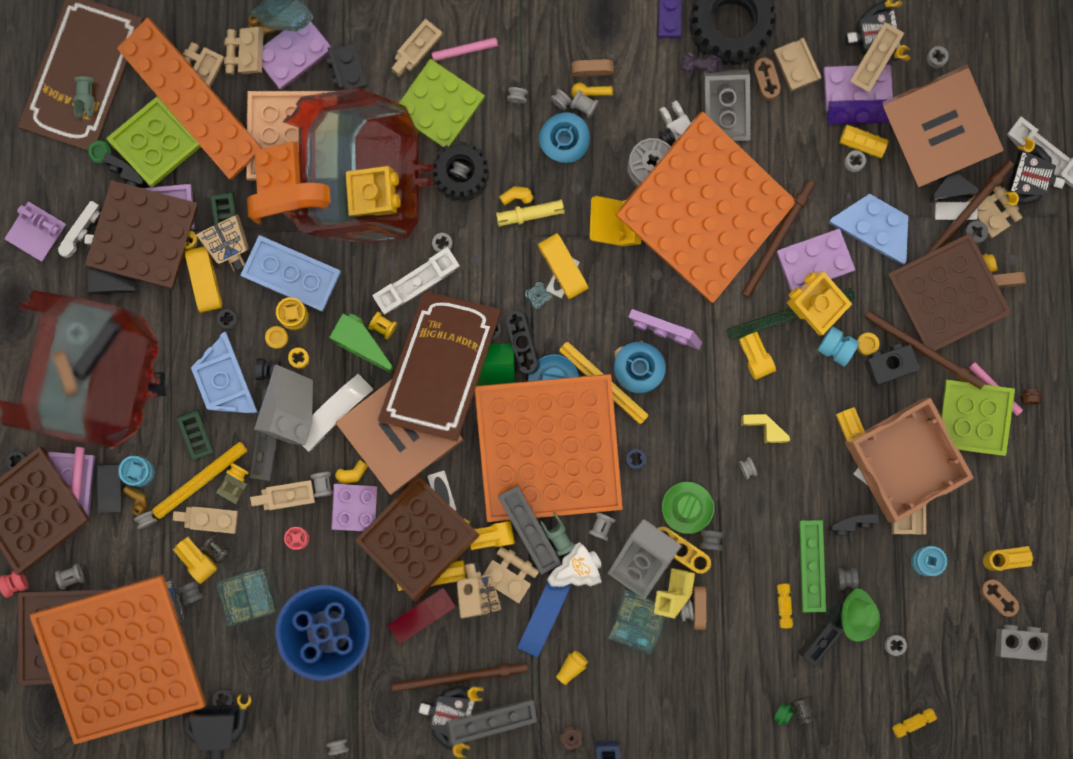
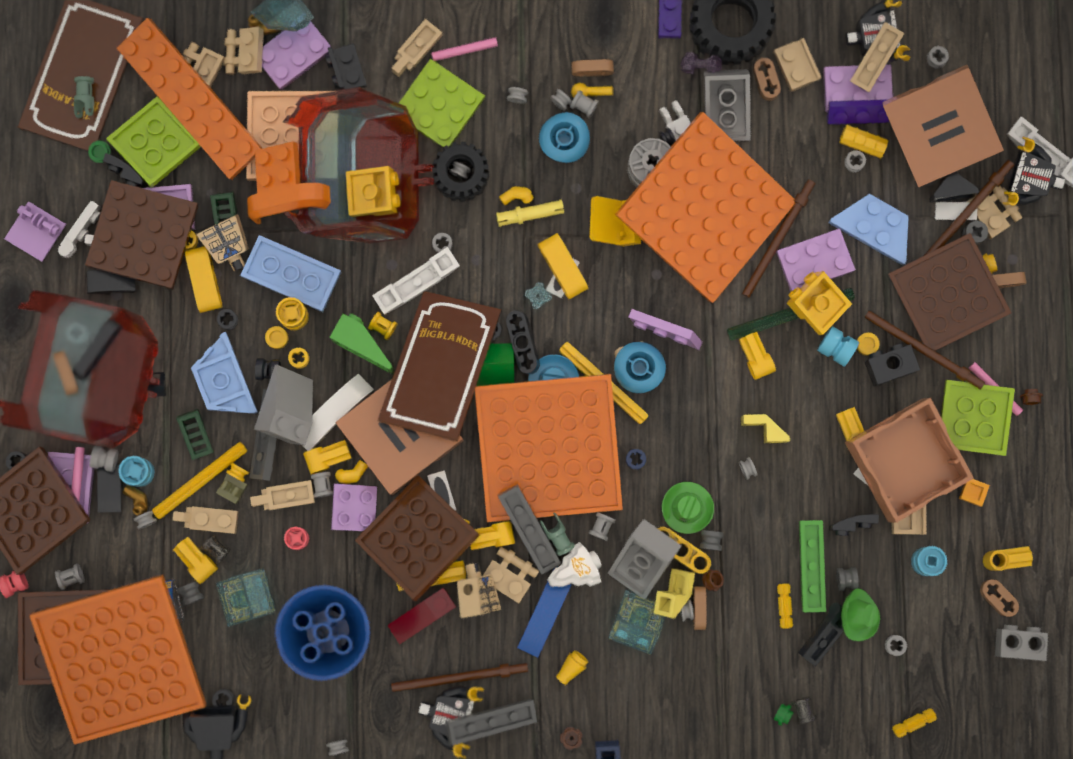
none -> light grey wheel [90,445,118,472]
none -> yellow piece [303,440,352,475]
none -> reddish brown plate [703,569,724,592]
none -> light orange plate [959,479,990,507]

